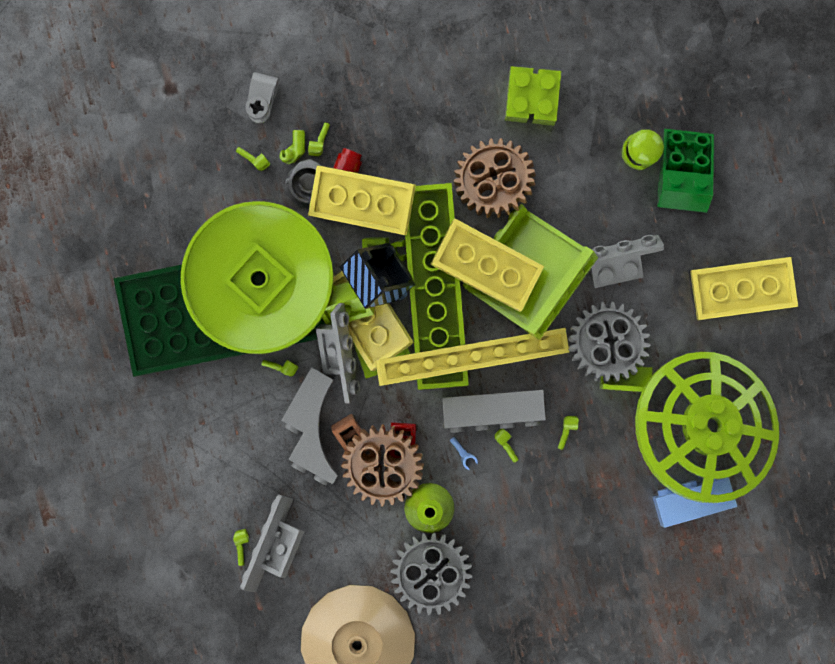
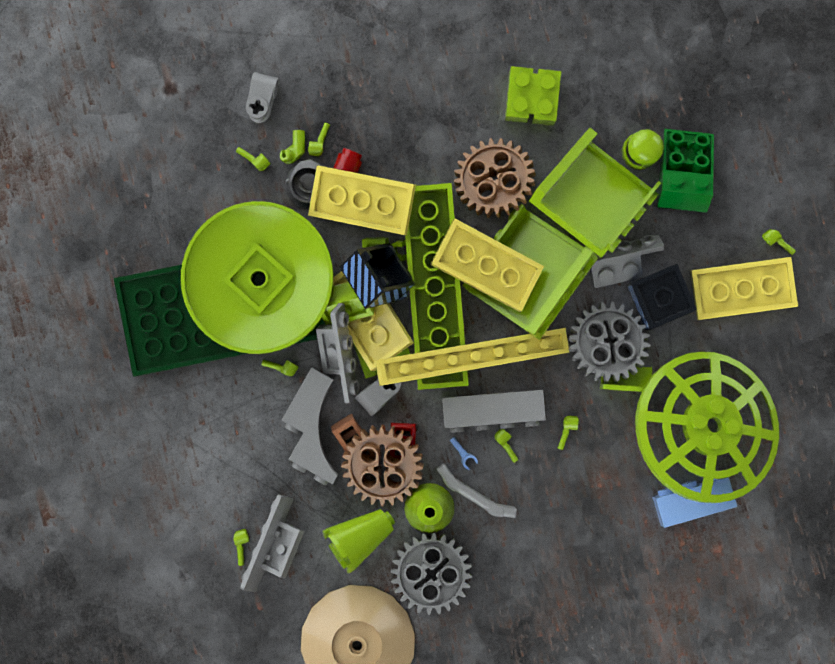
none -> lime cone [322,509,395,574]
none -> light grey piece [355,379,402,416]
none -> light grey piece [436,463,517,518]
none -> lime panel [529,128,661,258]
none -> black container [627,264,697,331]
none -> lime hand [762,229,796,255]

